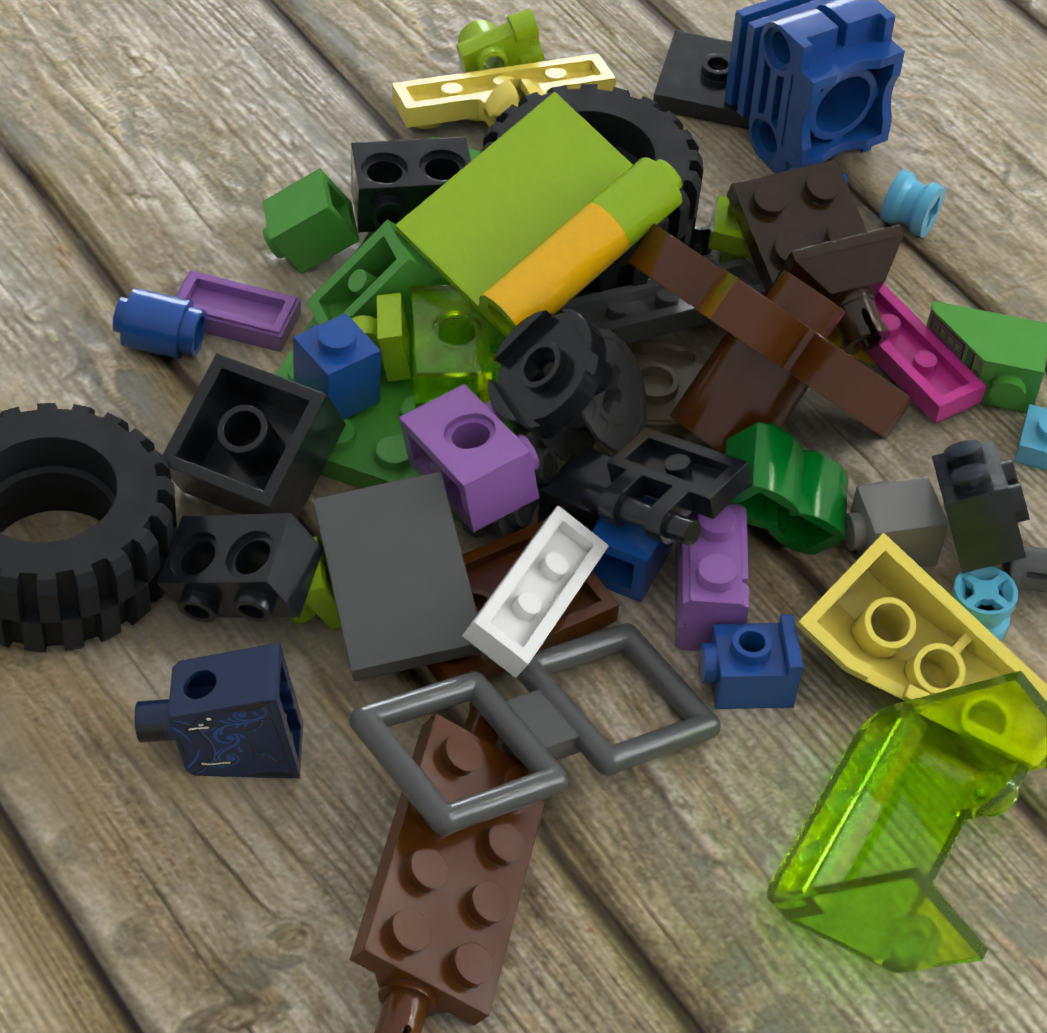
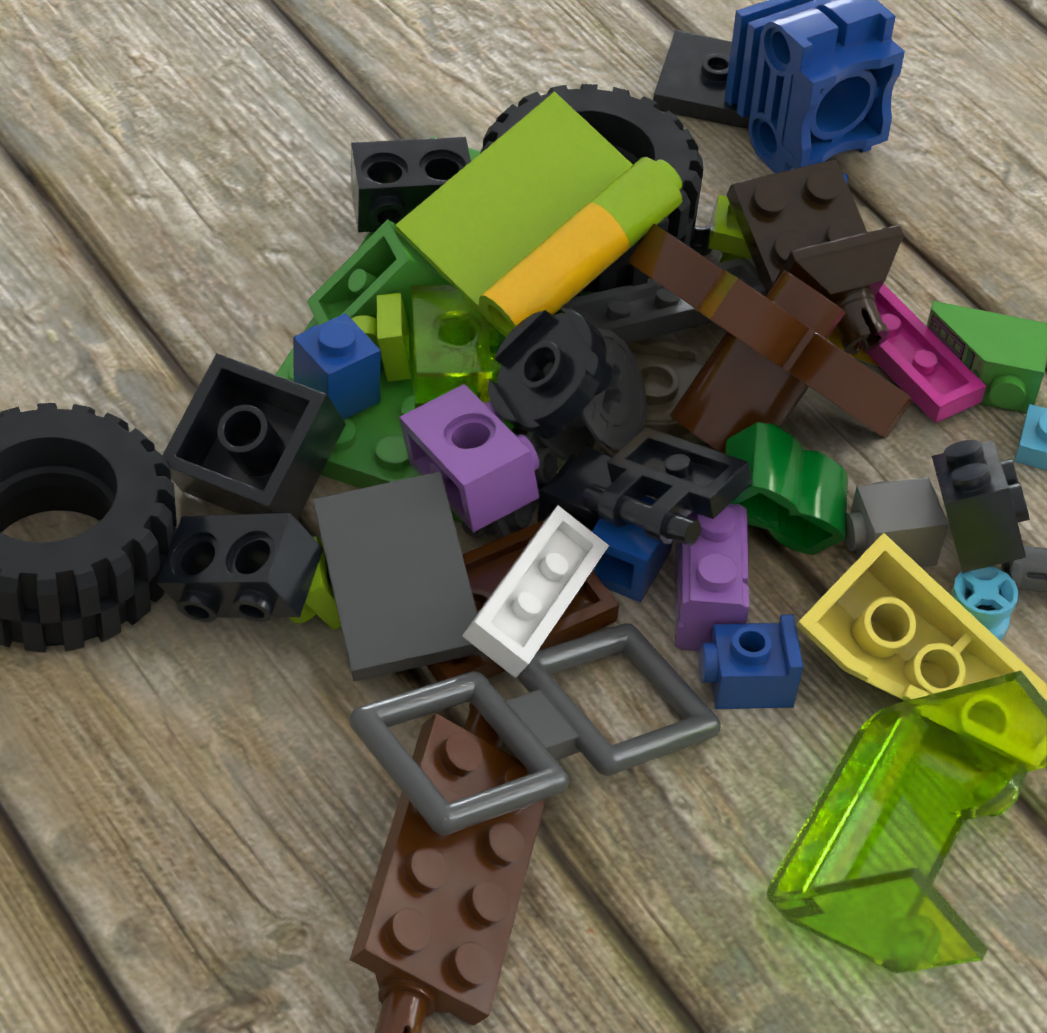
blue brick [113,288,207,359] -> none
dark blue torso [135,643,303,779] -> none
medium lavender tile [175,270,301,352] -> none
bright green brick [262,168,359,274] -> none
light yellow plate [392,54,616,129] -> none
lime plate [456,8,545,73] -> none
medium azure wheel [880,169,946,238] -> none

